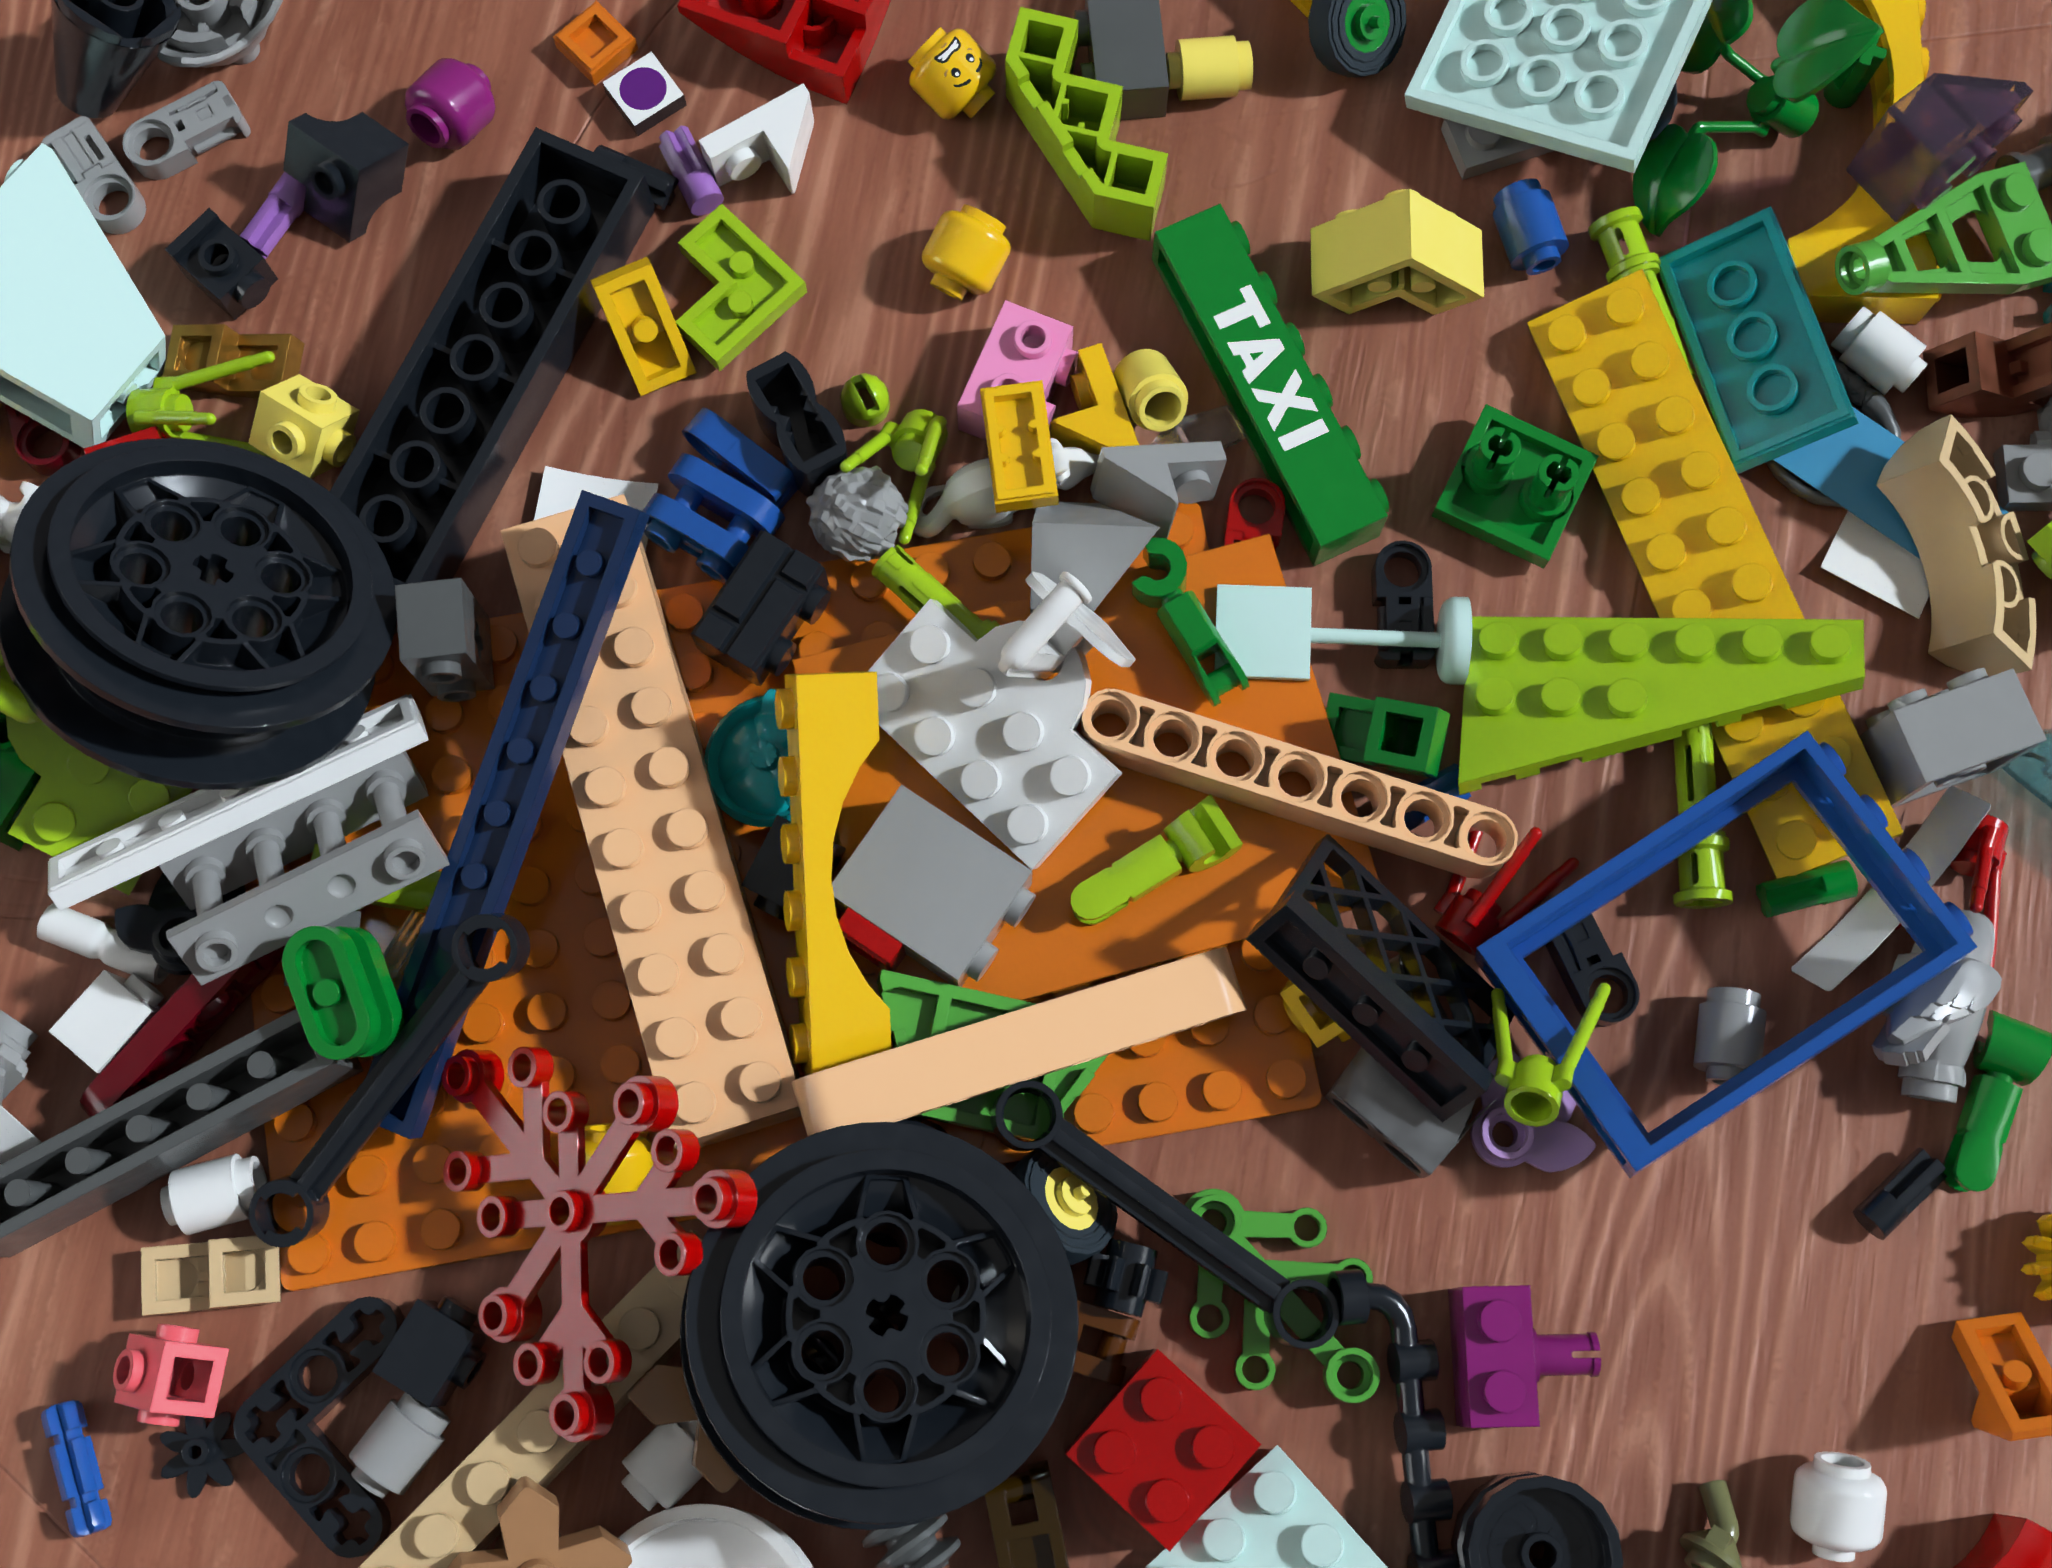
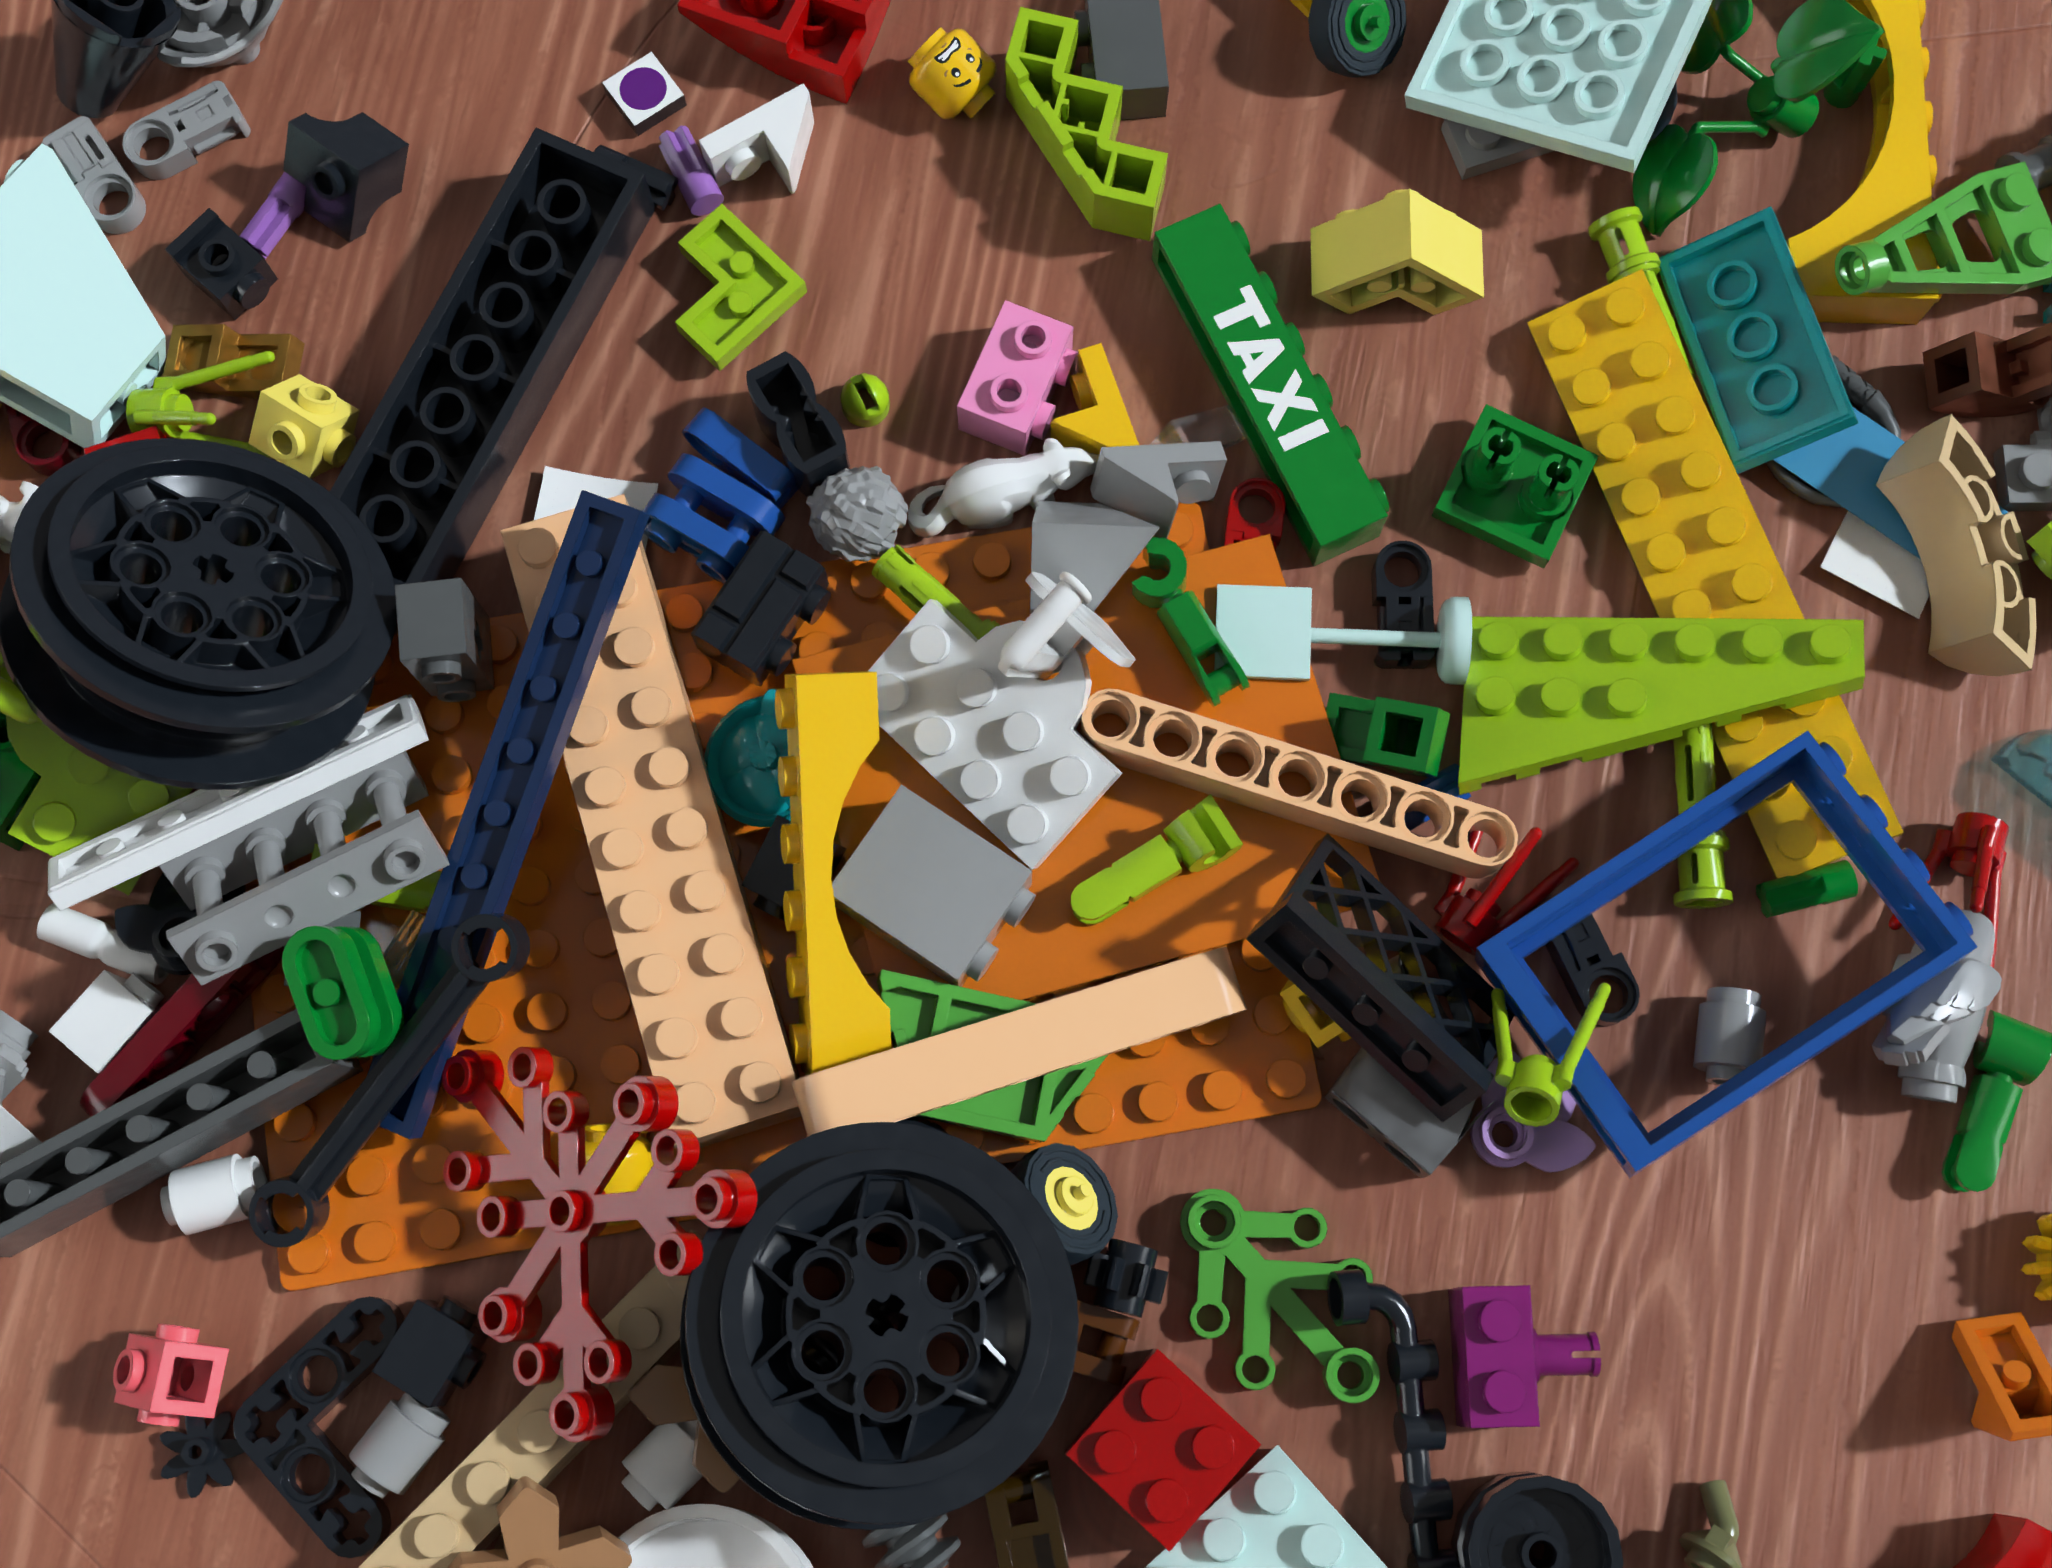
blue axle [40,1400,112,1538] -> none
tan slope [141,1236,281,1317] -> none
magenta head [405,58,496,150] -> none
orange tile [553,1,639,86] -> none
yellow slope [590,257,697,396] -> none
red tile [839,907,906,972] -> none
lime plant [840,409,948,545] -> none
yellow head [922,204,1011,301] -> none
yellow plate [980,380,1059,513] -> none
black piece [991,1081,1340,1349] -> none
light yellow brick [1113,349,1188,432] -> none
light yellow brick [1165,35,1253,101] -> none
blue brick [1492,179,1569,275] -> none
white head [1790,1451,1887,1562] -> none
white sticker [1791,786,1991,991] -> none
white brick [1830,306,1928,395] -> none
slope [1846,73,2033,222] -> none
black piece [1853,1147,1948,1240] -> none
light grey brick [1859,668,2047,808] -> none

